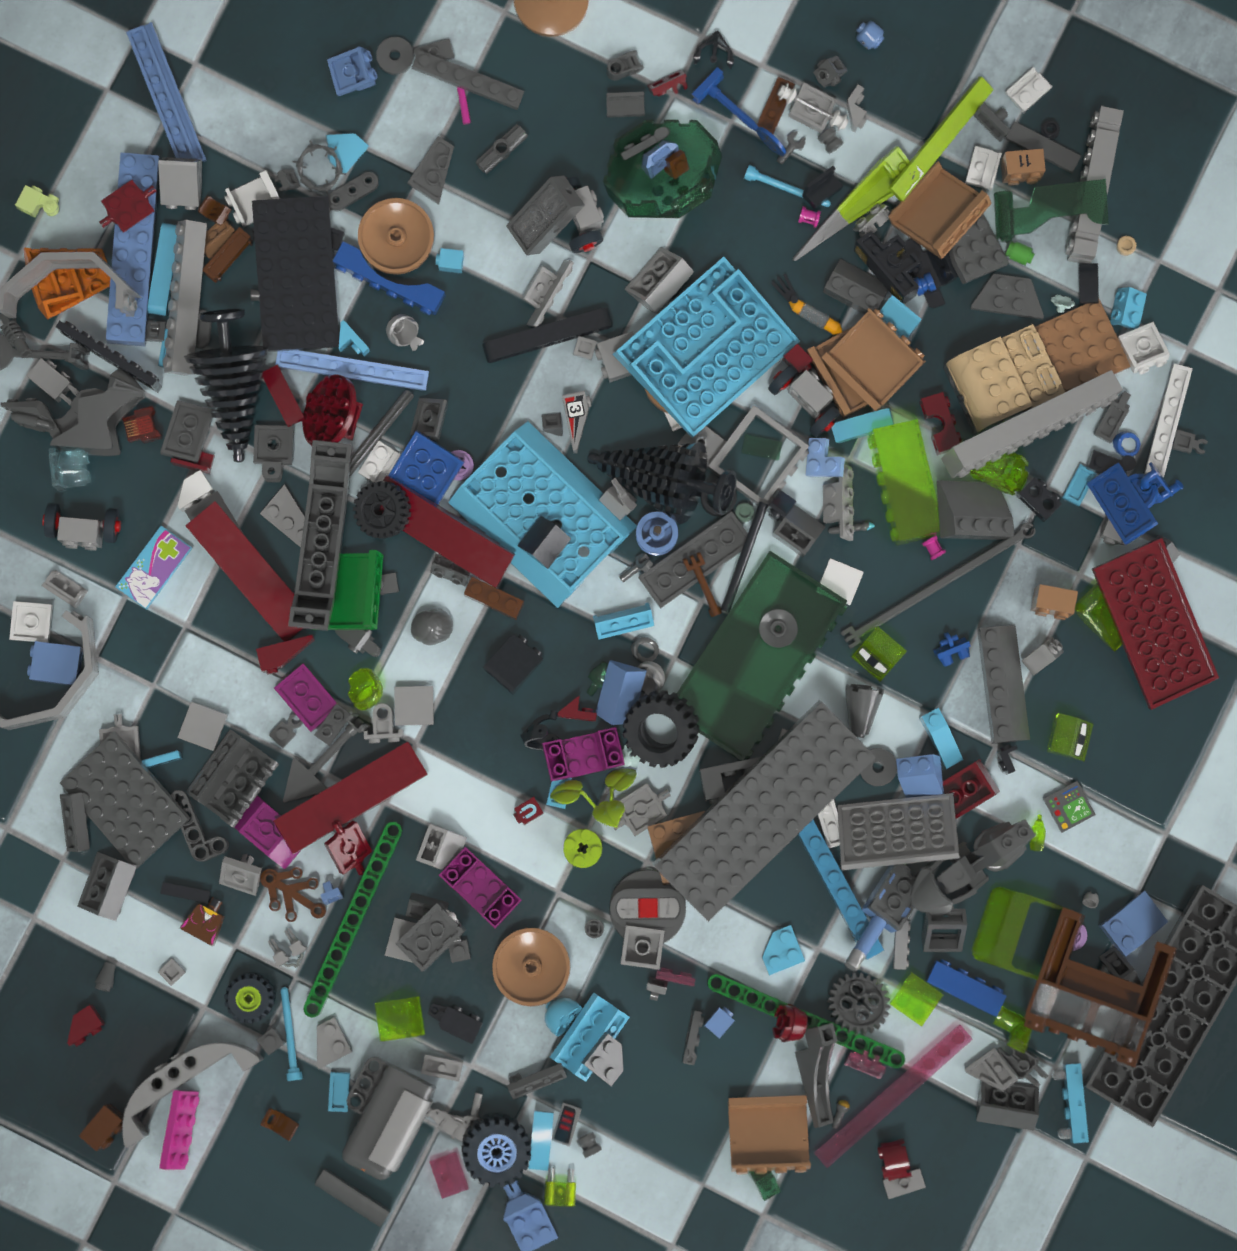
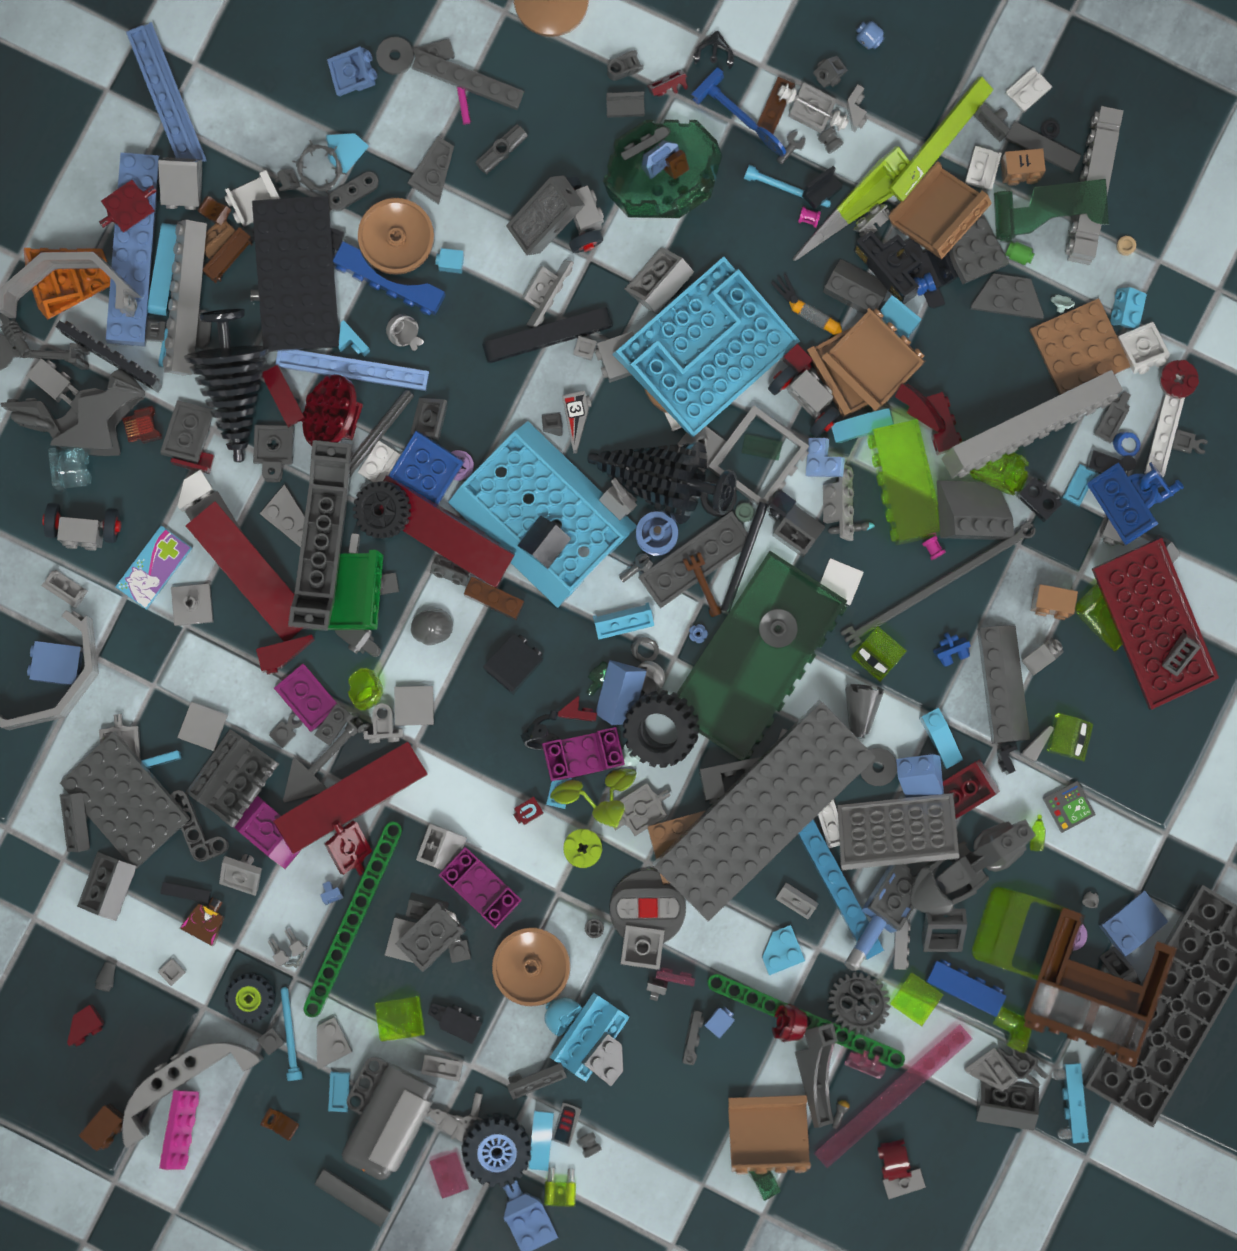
white plate [9,601,53,643] -> none
yellowish green brick [15,185,59,218] -> none
reddish brown plant [260,867,327,922] -> none
tan piece [943,324,1065,436] -> none
black slope [1079,263,1099,304] -> none
none -> light grey tile [171,584,213,626]
none -> light grey tile [349,534,360,554]
none -> medium blue plate [689,624,708,643]
none -> light grey plate [776,883,819,919]
none -> dark red slope [895,383,946,432]
none -> light grey slope [1020,726,1054,762]
none -> dark red plate [1159,360,1199,399]
none -> dark grey slope [1162,632,1201,677]

